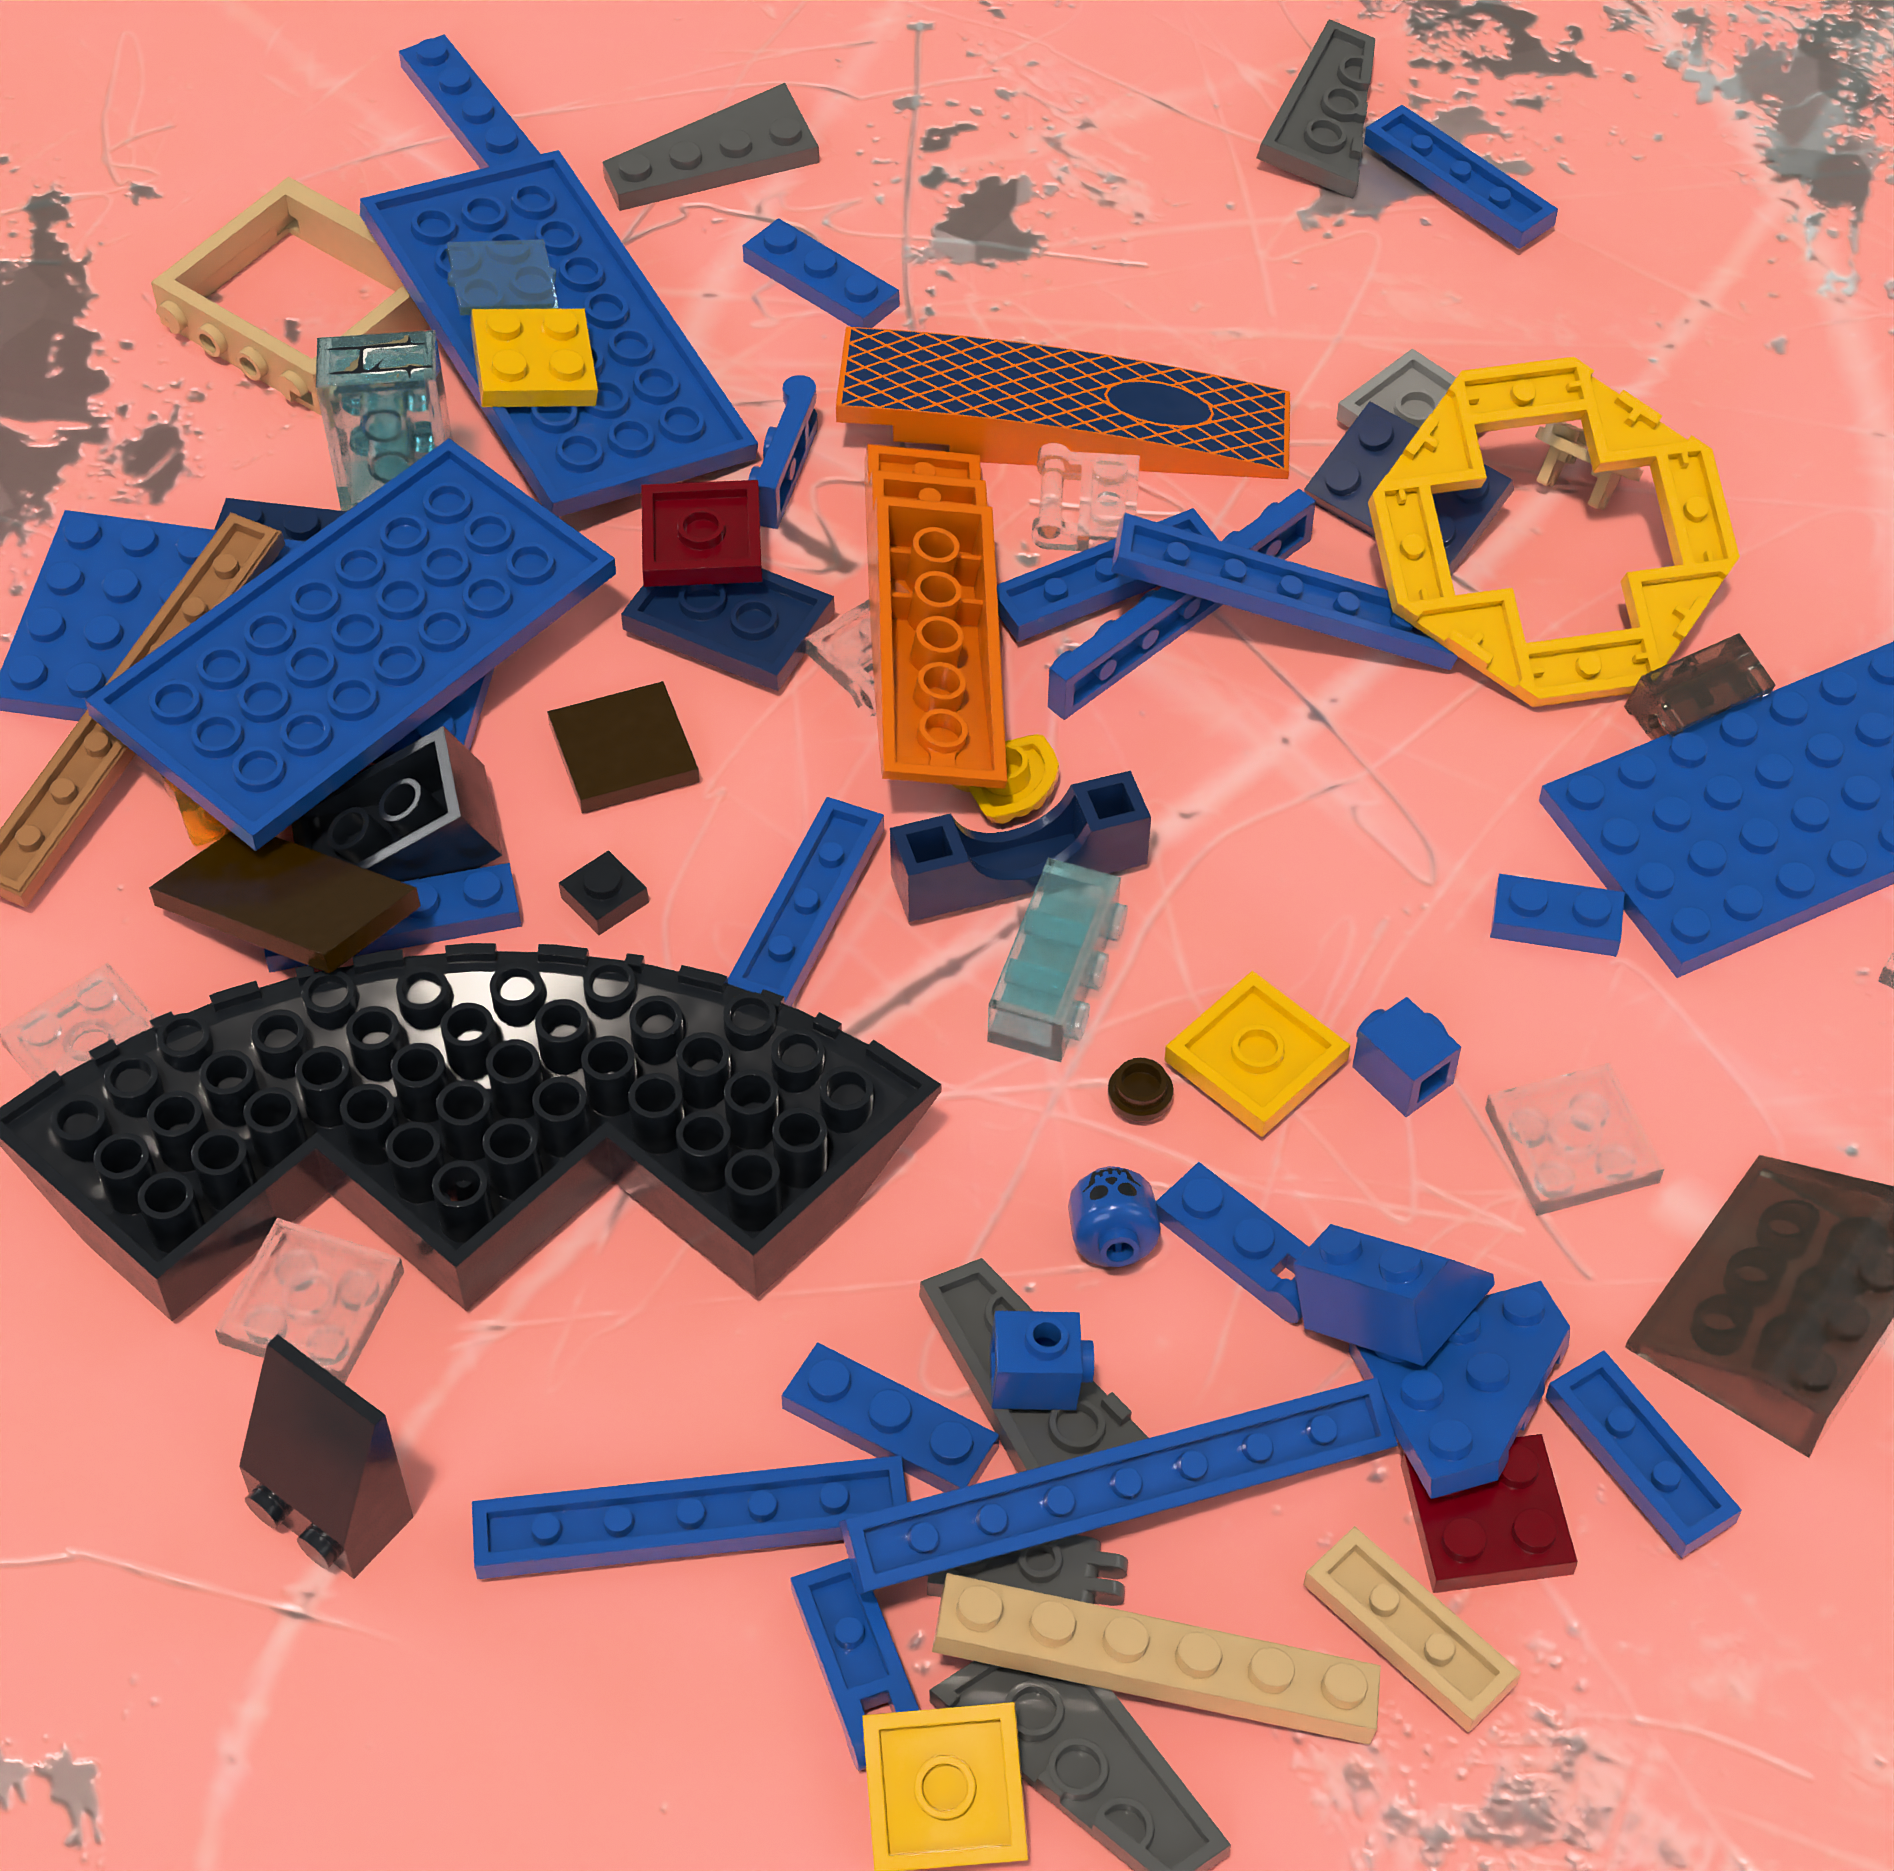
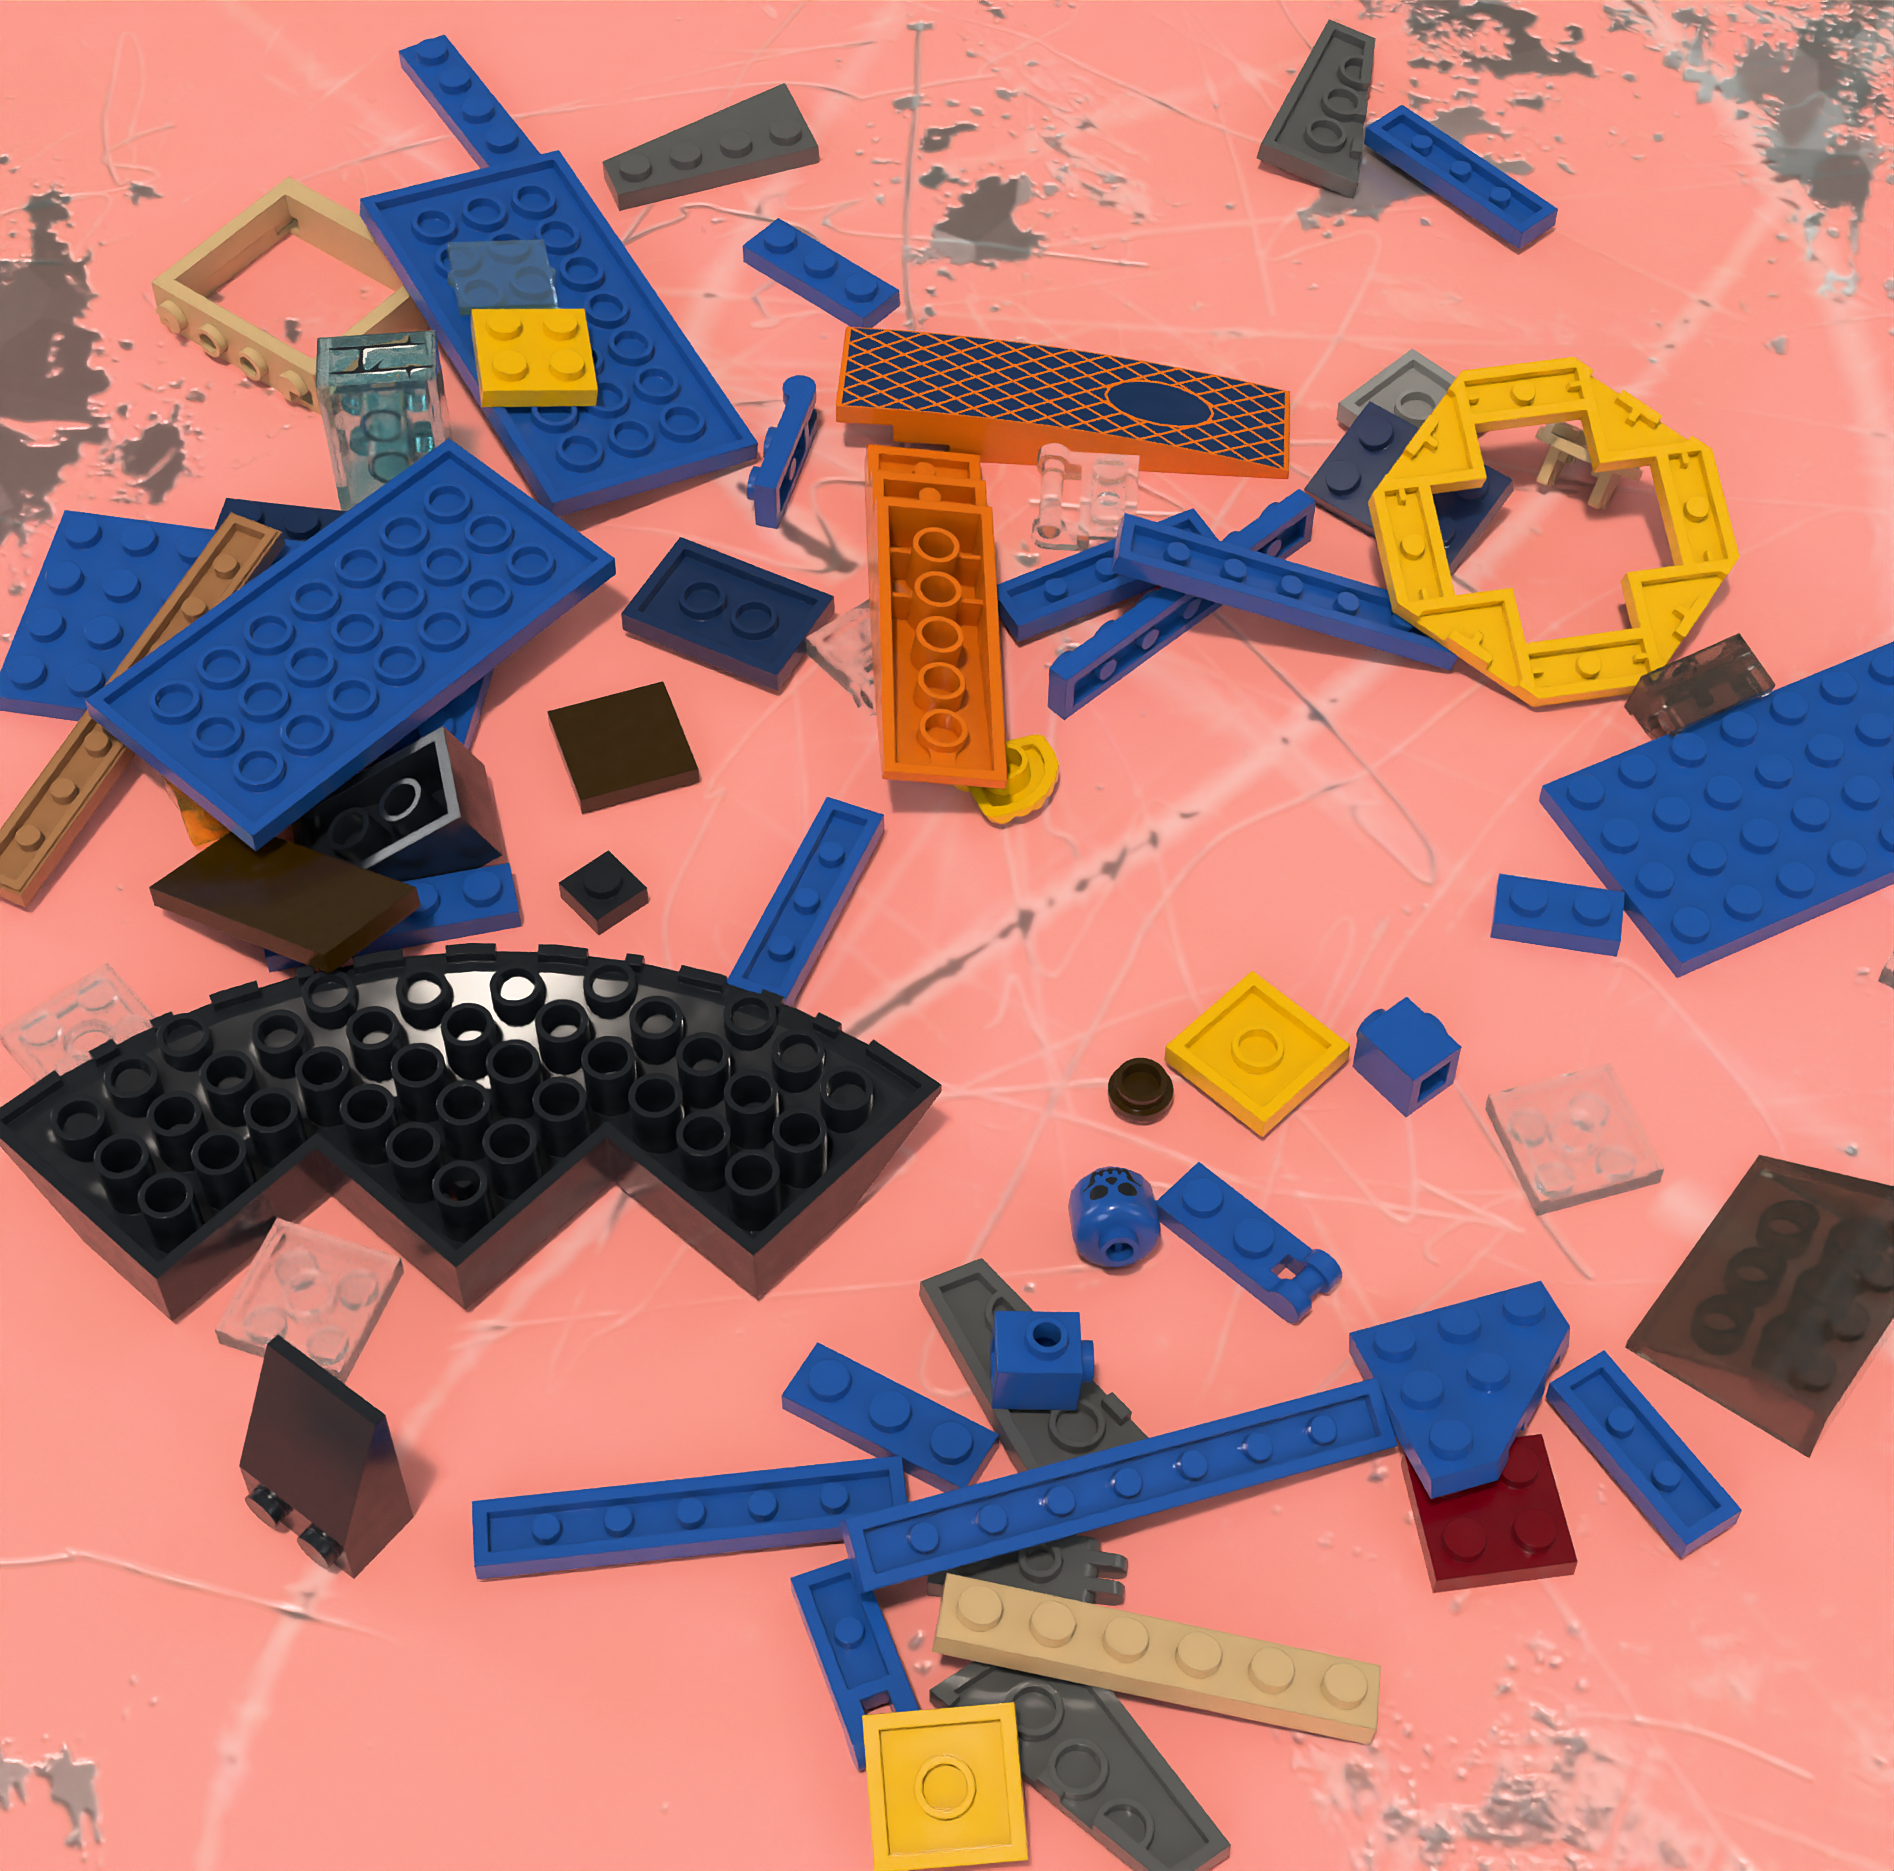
dark red plate [641,480,762,587] -> none
dark blue arch [890,770,1151,922] -> none
clear light blue brick [987,858,1128,1063] -> none
blue slope [1293,1224,1495,1366] -> none
tan plate [1303,1526,1521,1733] -> none

